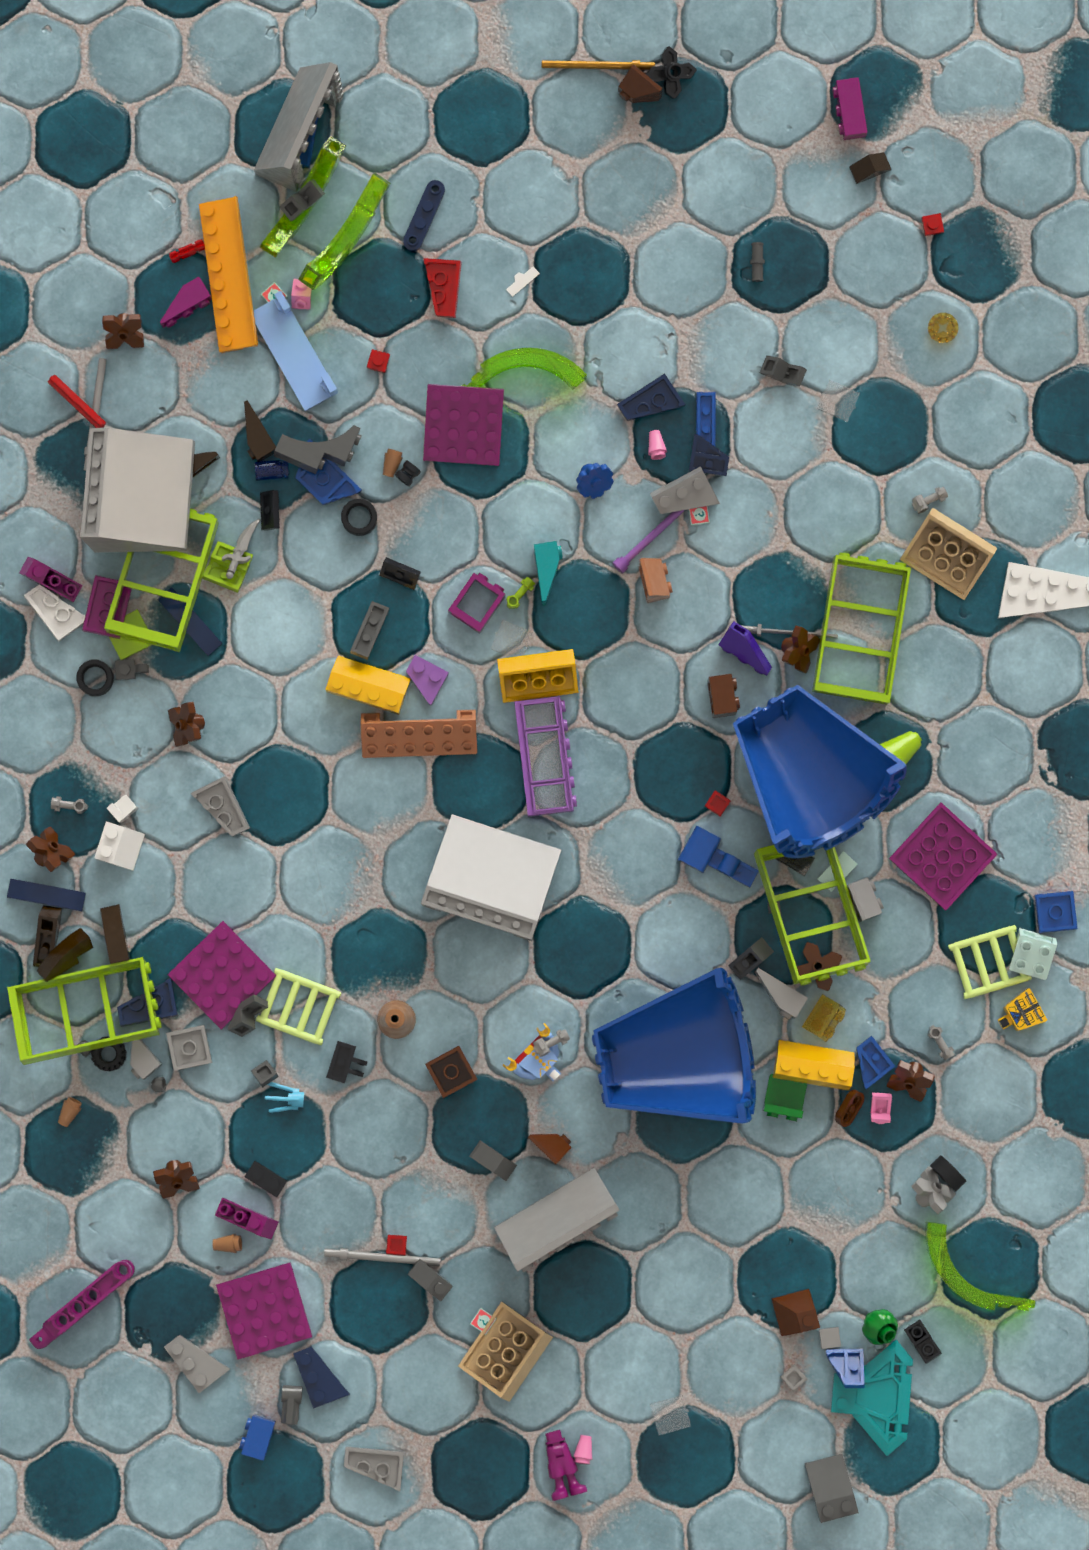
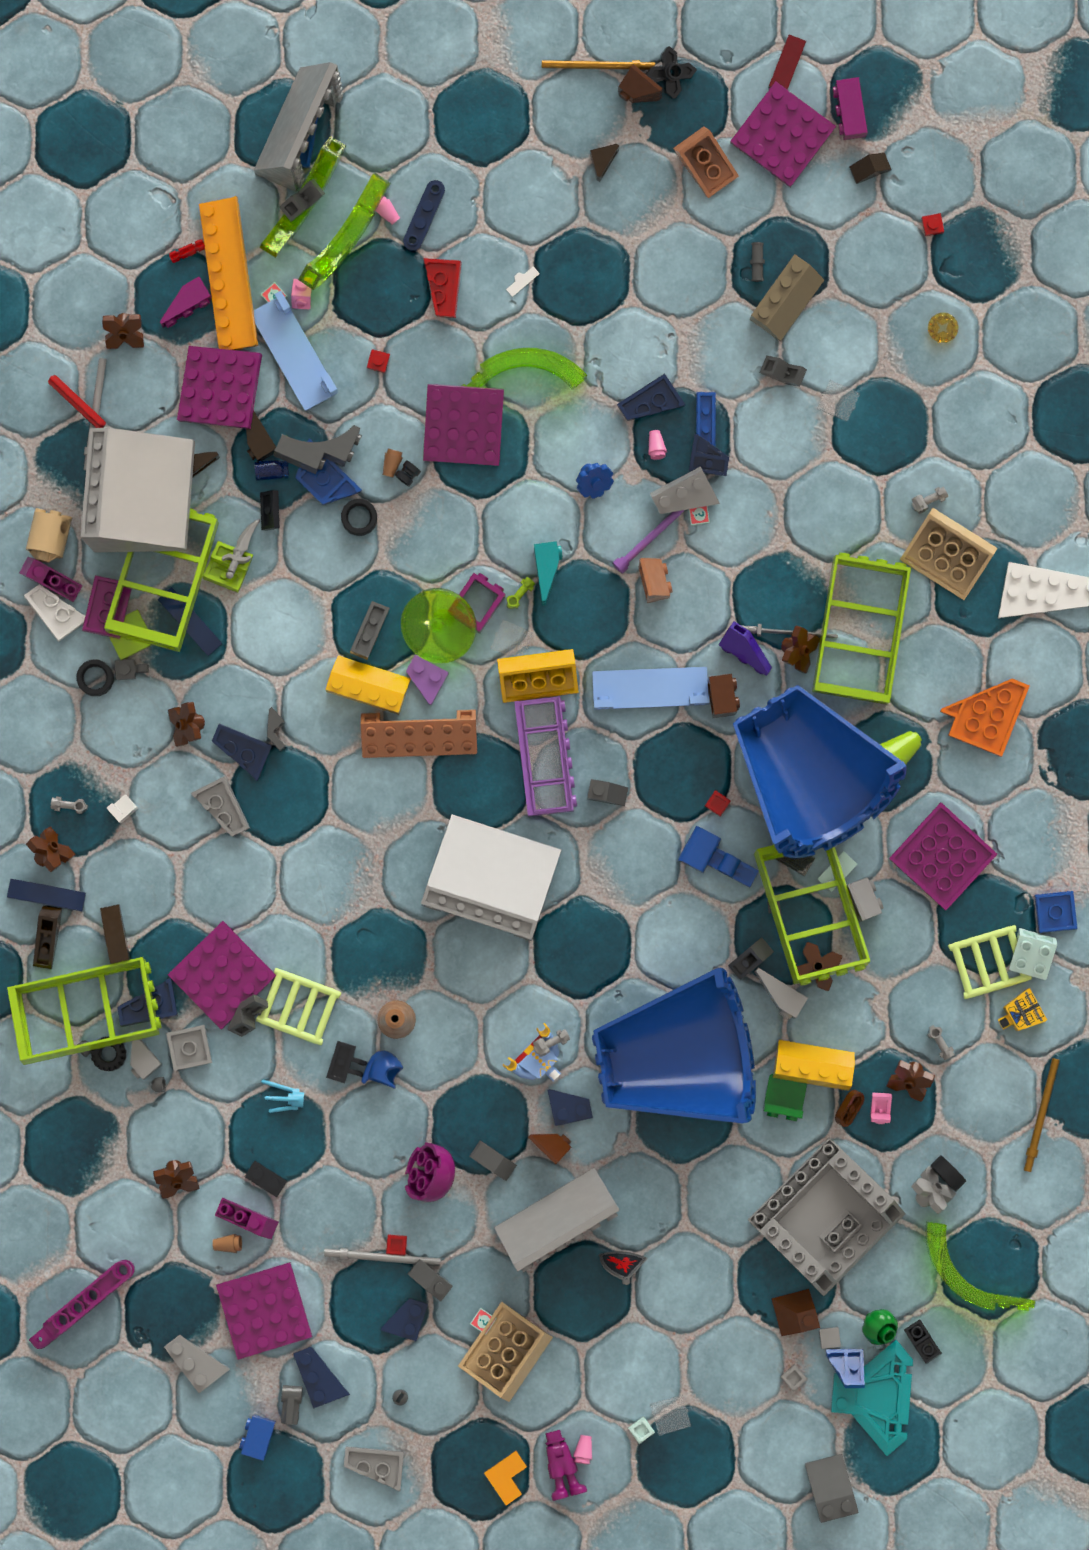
dark brown slope [37,928,94,982] -> none
medium nougat cone [58,1097,82,1127] -> none
white slope [94,821,145,871] -> none
dark grey plate [251,1060,278,1088] -> none
black plate [379,557,421,590] -> none
reddish brown brick [425,1046,478,1098] -> none
clear yellow bracket [802,994,846,1042] -> none
blue wing [856,1036,895,1089] -> none
none -> tan cylinder [26,508,72,563]
none -> magenta plate [177,346,262,429]
none -> dark blue wing [212,723,273,781]
none -> dark grey slope [267,707,286,752]
none -> blue piece [361,1050,403,1089]
none -> bright pink cone [373,196,400,225]
none -> dark blue wing [381,1298,428,1341]
none -> dark grey hinge [392,1389,408,1405]
none -> clear neon green dish [401,588,477,663]
none -> magenta cylinder [405,1142,455,1202]
none -> light orange tile [484,1451,527,1505]
none -> dark blue wing [547,1089,593,1126]
none -> dark grey slope [587,779,628,806]
none -> dark brown slope [590,144,619,182]
none -> light blue bracket [592,667,710,710]
none -> shield [599,1251,647,1285]
none -> light aqua tile [628,1416,655,1444]
none -> nougat slope [673,126,739,198]
none -> magenta plate [730,81,836,188]
none -> light grey slope [748,1138,905,1296]
none -> dark tan slope [750,254,824,342]
none -> dark red tile [768,34,806,90]
none -> orange wing [940,679,1030,757]
none -> pearl gold bar [1024,1058,1060,1172]

